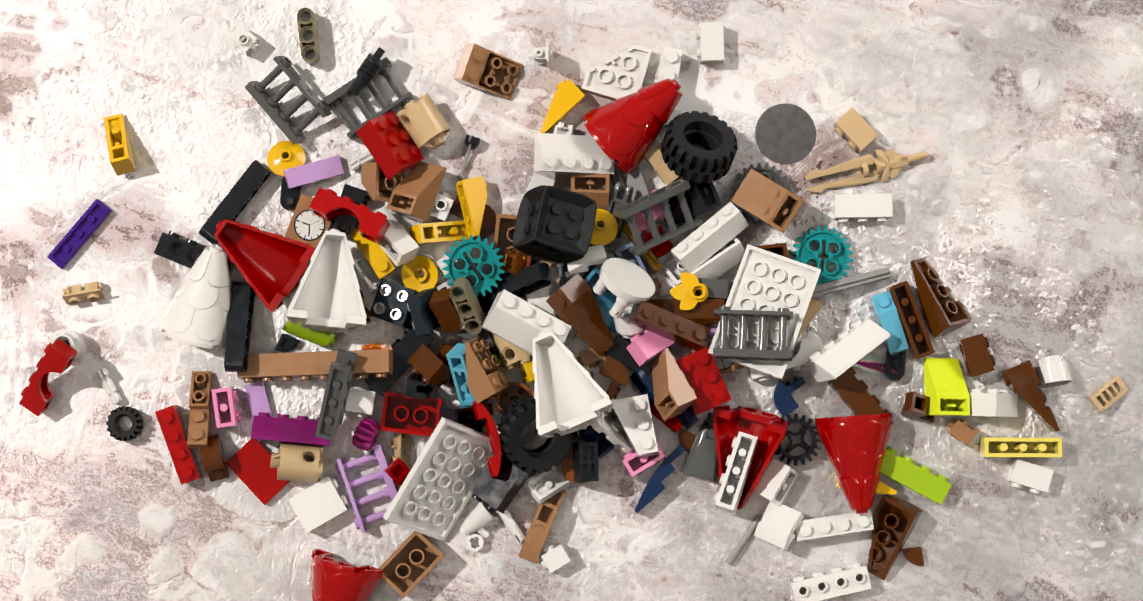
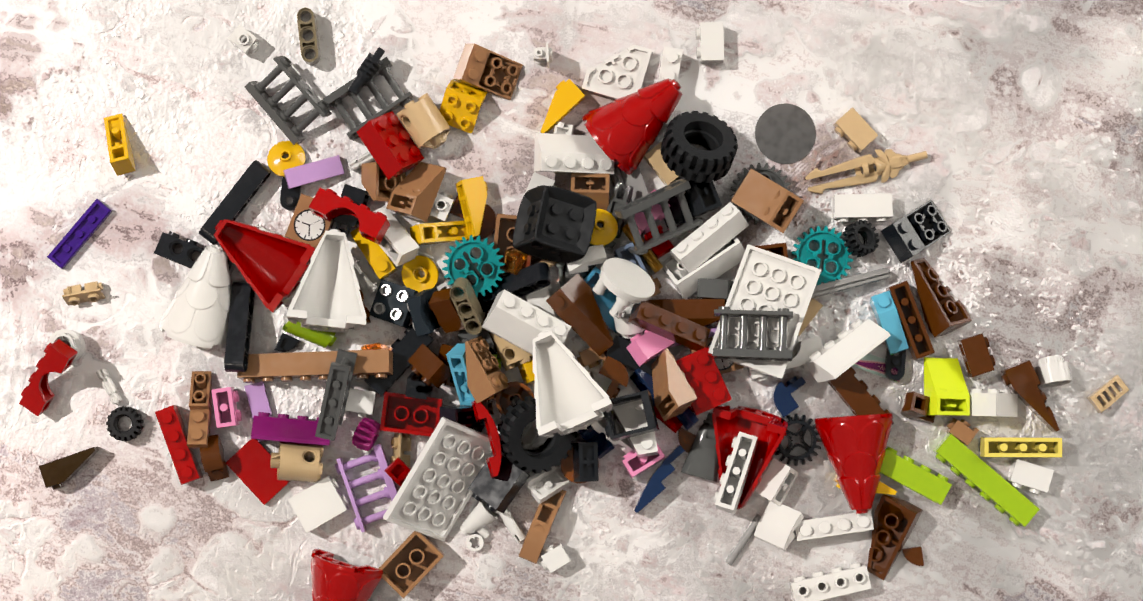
hinge [457,134,481,180] -> none
yellow plate [669,272,708,310] -> none
none -> dark brown slope [39,447,99,490]
none -> yellow bracket [439,80,487,133]
none -> black window [603,390,659,441]
none -> black tyre [842,220,879,257]
none -> black slope [881,200,952,263]
none -> lime brick [933,433,1040,527]

